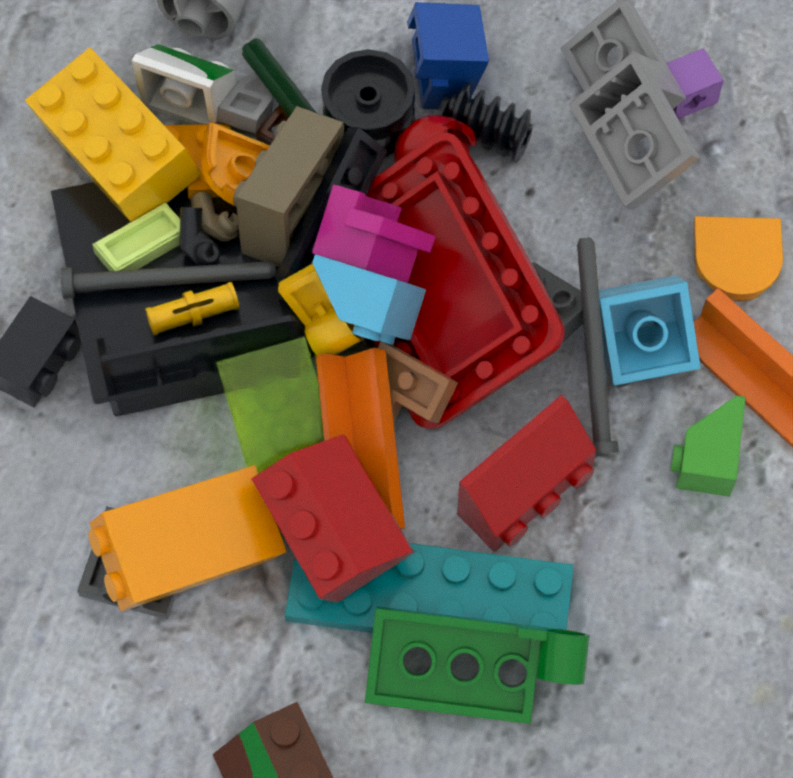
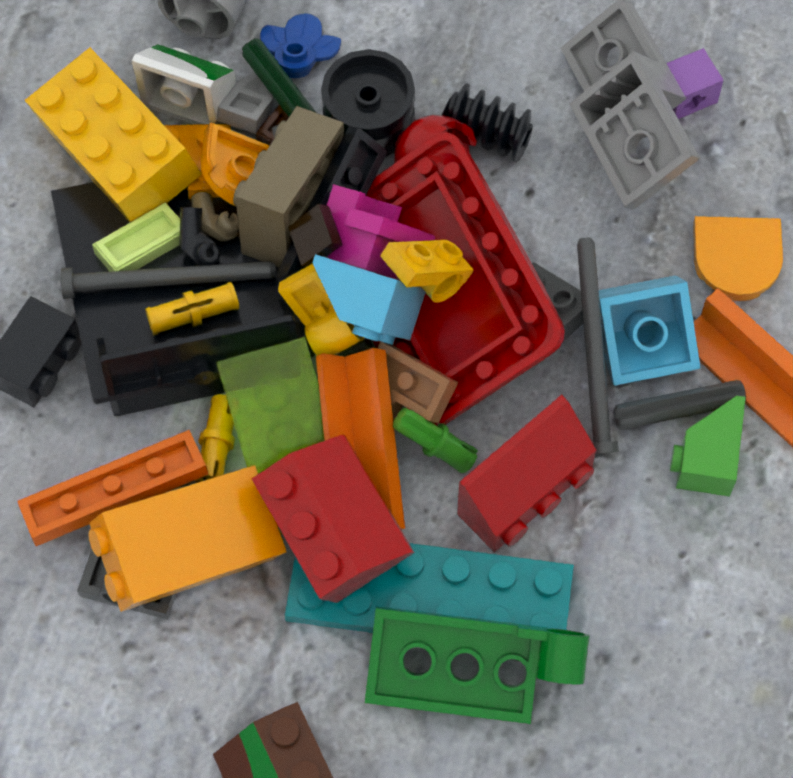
blue plate [407,2,489,109] -> none
none -> orange panel [17,430,208,546]
none -> yellow pin [194,394,239,483]
none -> blue plate [260,13,341,79]
none -> dark brown tile [288,204,343,267]
none -> yellow plate [380,240,474,303]
none -> bright green axle [393,408,478,473]
none -> dark grey axle [614,380,746,430]

